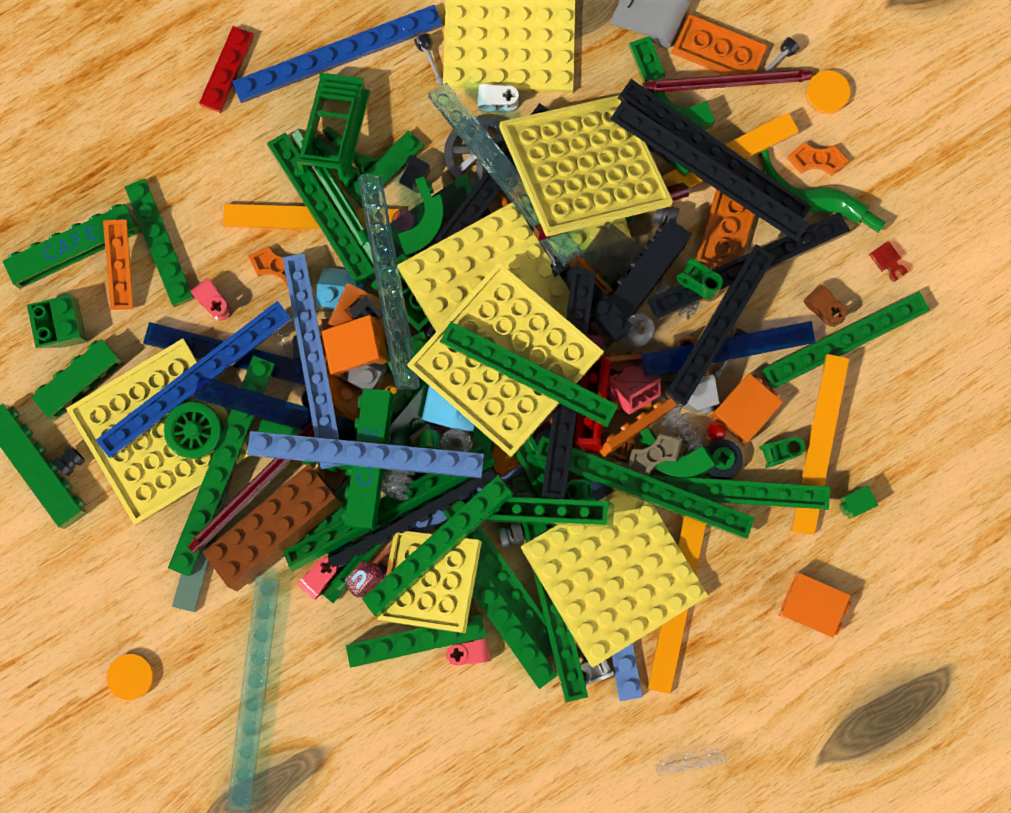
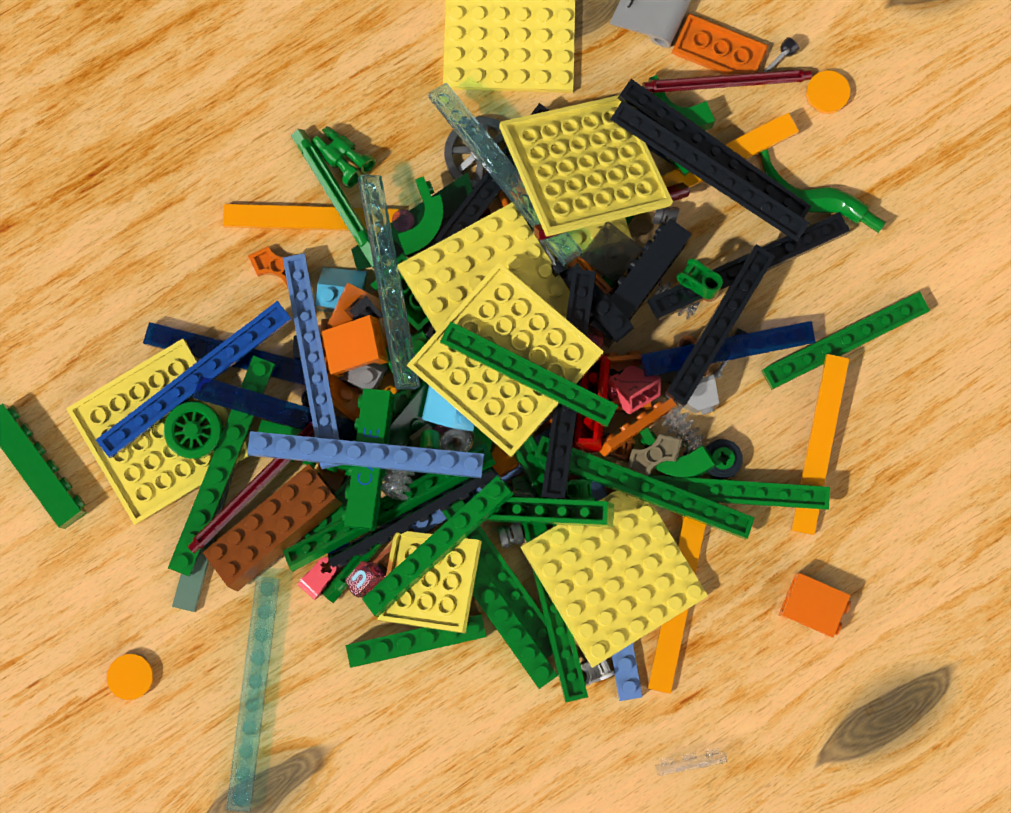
green brick [2,203,141,289] -> none
green slope [27,294,87,349] -> none
green brick [31,339,124,421] -> none
black wheel [53,445,85,477] -> none
orange plate [103,219,134,310] -> none
green plate [124,178,194,307] -> none
coral piece [190,277,231,321] -> none
red plate [199,26,254,114] -> none
blue plate [232,5,443,103] -> none
green plate [267,132,376,286] -> none
clear bar [273,321,294,358] -> none
green piece [296,72,370,181] -> none
green plate [346,130,424,207] -> none
black panel [399,154,430,193] -> none
hinge [414,33,443,85] -> none
coral piece [446,638,491,665] -> none
white piece [477,84,519,112] -> none
clear piece [623,313,655,349] -> none
green plate [629,36,666,82] -> none
orange tile [696,189,755,269] -> none
red hinge [707,422,726,441] -> none
orange panel [711,373,783,445] -> none
green piece [759,437,805,468] -> none
orange tile [787,142,849,176] -> none
dark orange piece [803,284,847,327] -> none
green brick [839,485,879,519] -> none
clear red plate [869,241,908,282] -> none

